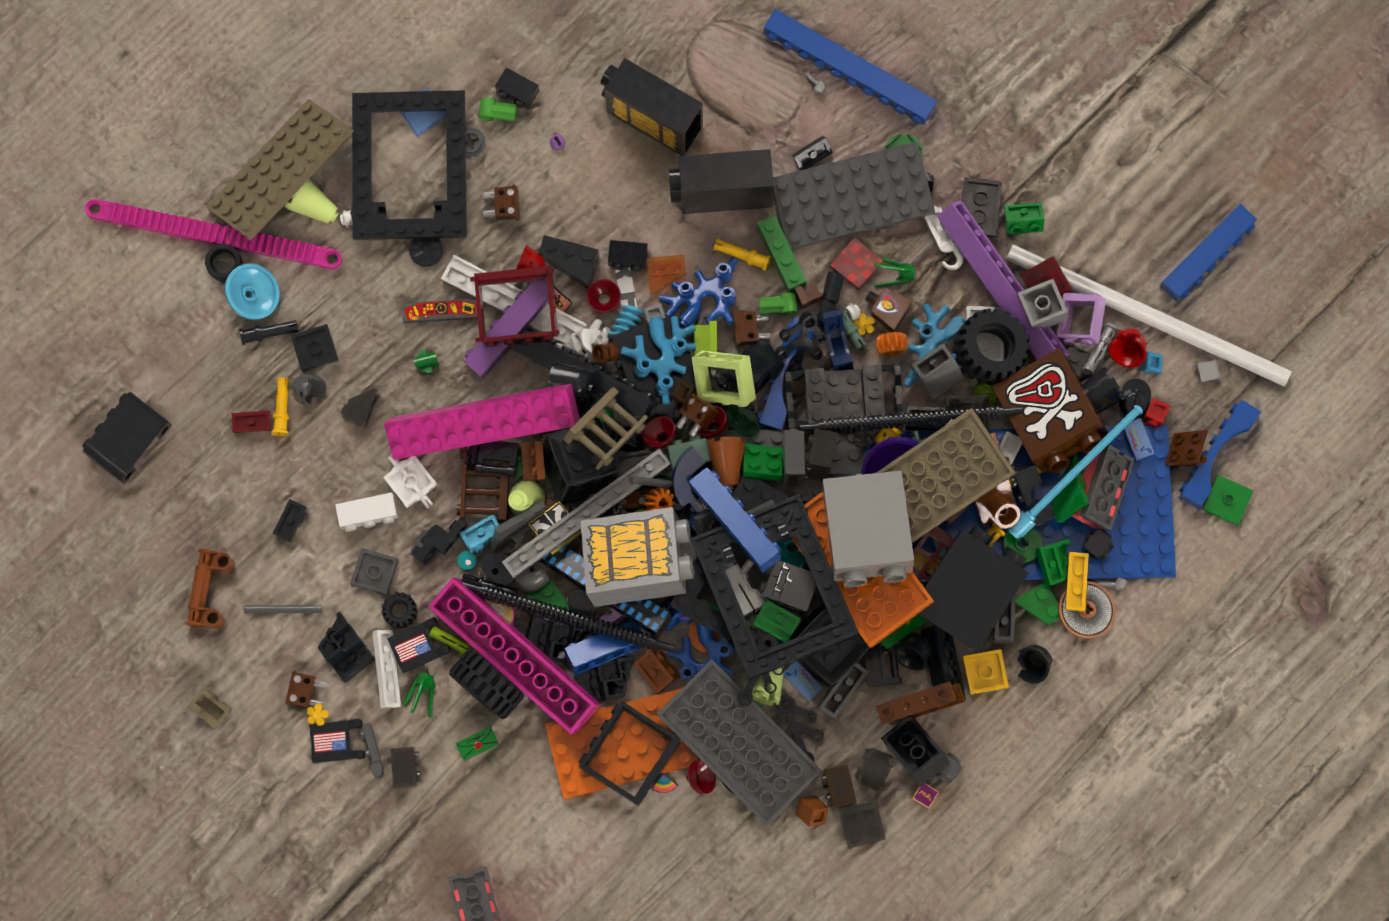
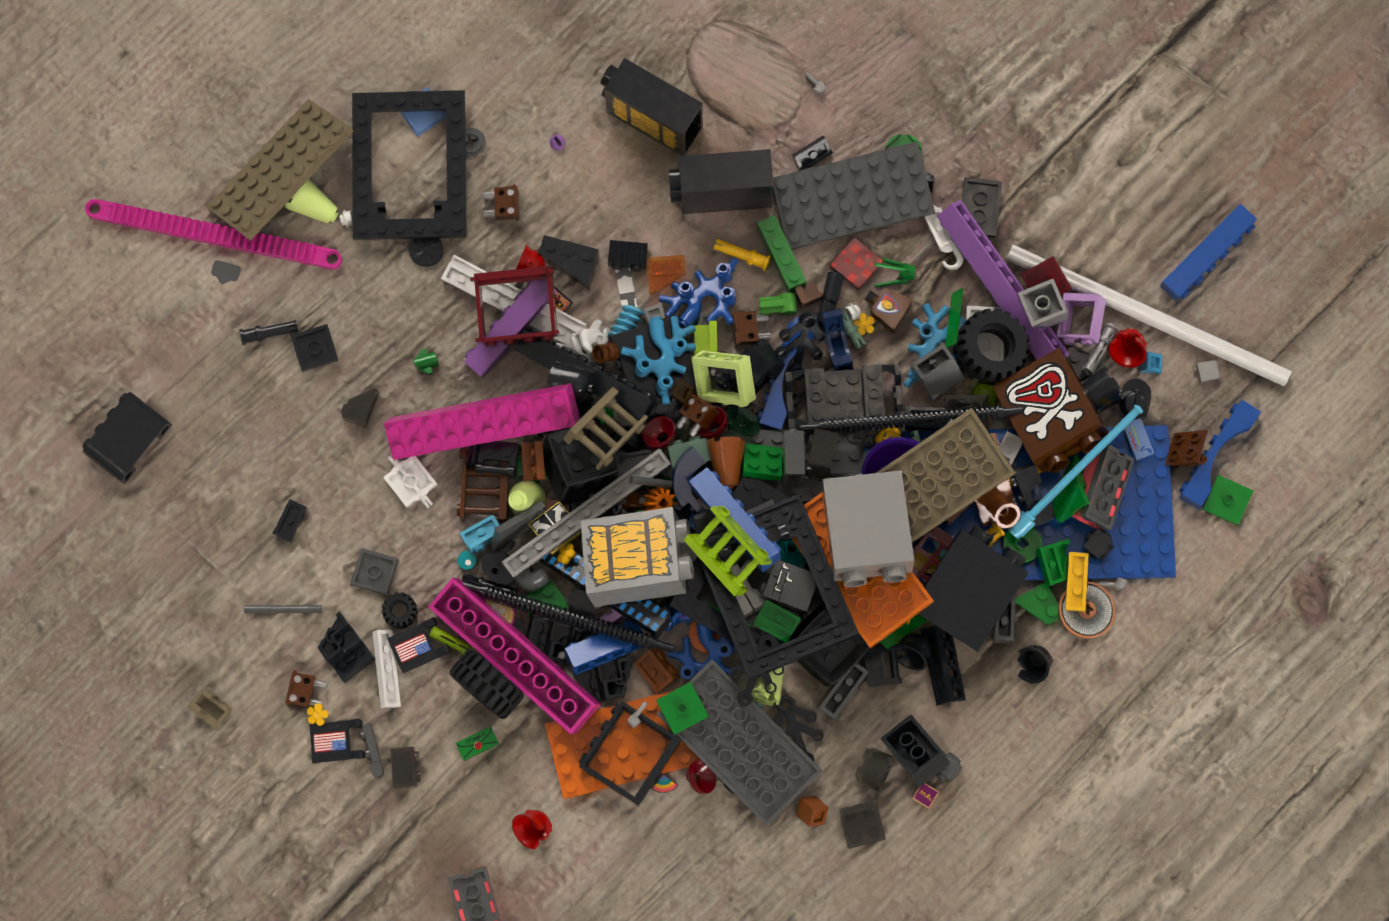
dark orange piece [185,549,235,629] -> none
black tyre [205,244,243,282] -> none
medium azure dish [225,264,280,320] -> none
dark red plate [231,410,272,433] -> none
yellow pin [271,377,290,436] -> none
dark grey helmet [292,374,327,406] -> none
white brick [335,493,398,532] -> none
tile [402,299,478,323] -> none
green plant [403,672,436,718] -> none
black plate [411,518,468,565] -> none
bright green piece [478,98,517,121] -> none
black brick [495,68,540,109] -> none
dark red piece [587,279,621,314] -> none
blue brick [764,9,937,125] -> none
medium blue tile [783,661,823,702] -> none
dark brown brick [821,764,857,811] -> none
orange gear [876,332,908,357] -> none
reddish brown fence [876,682,965,726] -> none
yellow plate [962,649,1009,695] -> none
green bracket [1004,202,1045,234] -> none
red bracket [1143,398,1170,428] -> none
none -> red helmet [512,810,552,849]
none -> yellow plant [557,544,576,565]
none -> light grey hand [628,701,647,728]
none -> green plate [656,682,709,735]
none -> lime fence [684,506,772,596]
none -> green sticker [945,288,964,348]

